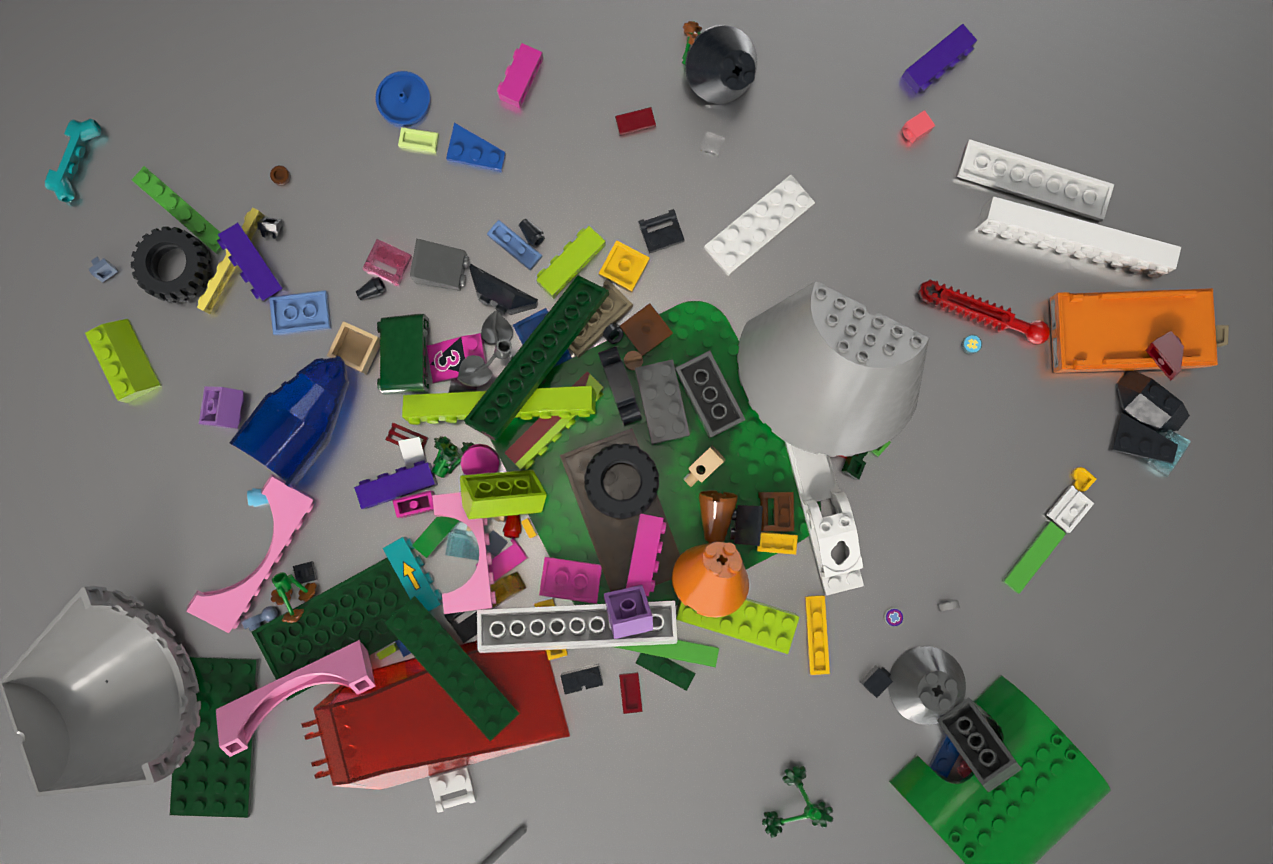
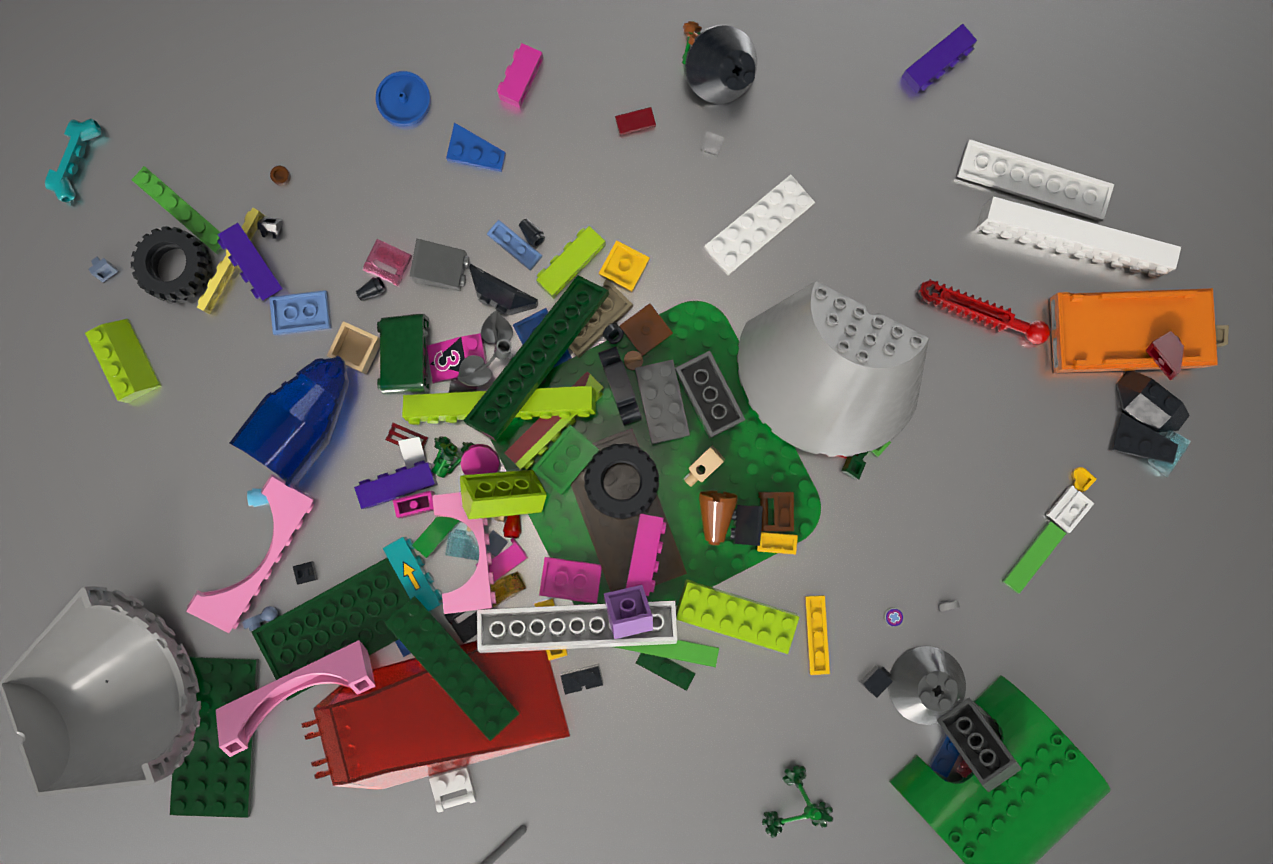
medium lavender slope [199,386,244,429] -> none
plant [271,572,317,623] -> none
lime tile [376,643,399,660] -> none
yellowish green tile [398,127,439,153] -> none
yellow tile [521,518,538,538] -> none
dark red tile [619,672,643,714] -> none
black plate [638,209,685,254] -> none
orange cone [672,542,749,617] -> none
white piece [785,441,864,596] -> none
coral brick [902,110,935,144] -> none
tile [962,335,982,354] -> none
none -> green plate [532,425,600,495]

